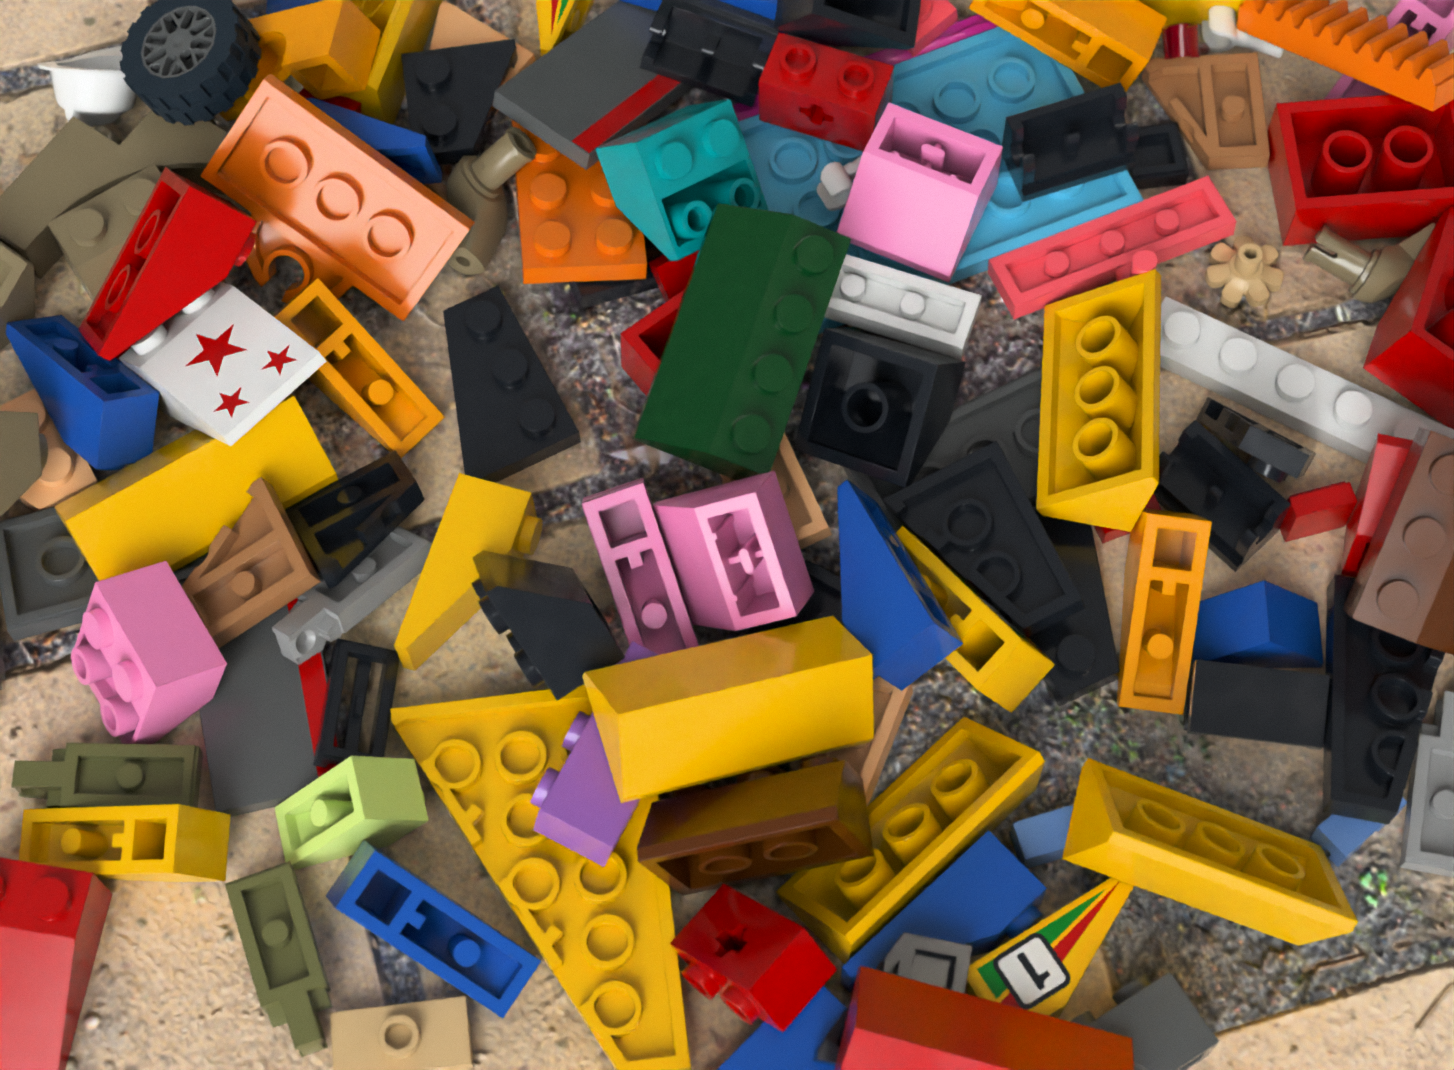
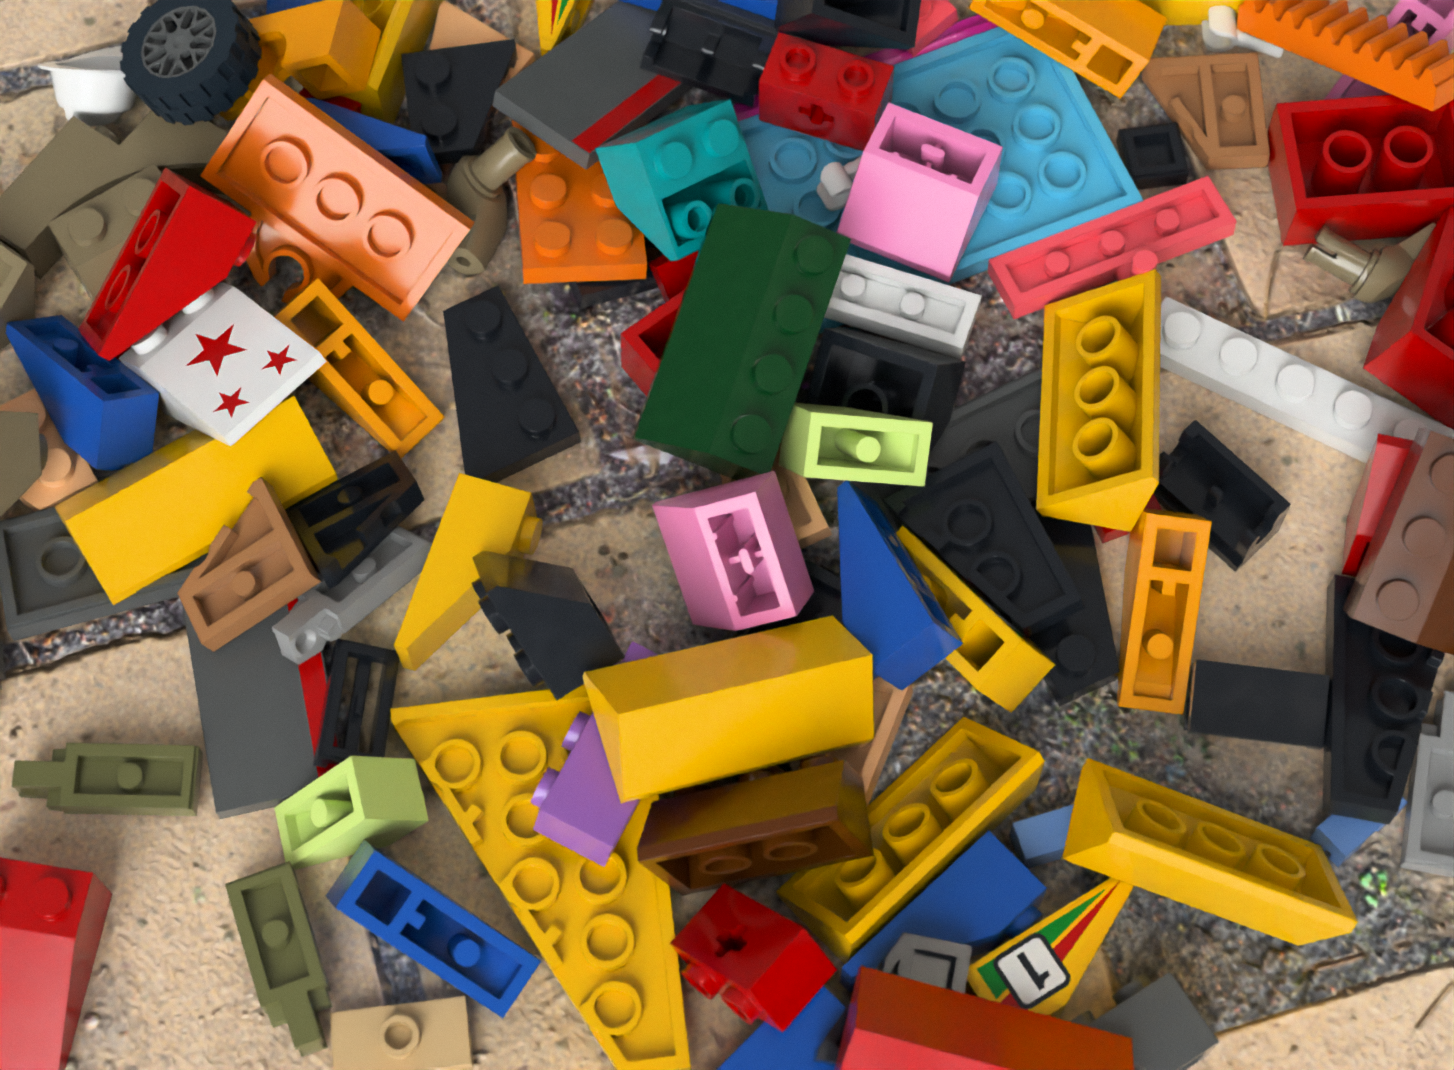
yellow slope [19,804,231,882] -> none
bright pink slope [71,561,227,744] -> none
bright pink slope [582,478,699,655] -> none
black hinge [1002,82,1139,202] -> none
dark red hand [1162,23,1209,60] -> none
blue slope [1191,580,1324,668] -> none
black wing [1196,397,1316,483] -> none
tan plant [1205,235,1284,308] -> none
red tile [1280,481,1358,542] -> none
none -> yellowish green slope [779,403,933,487]

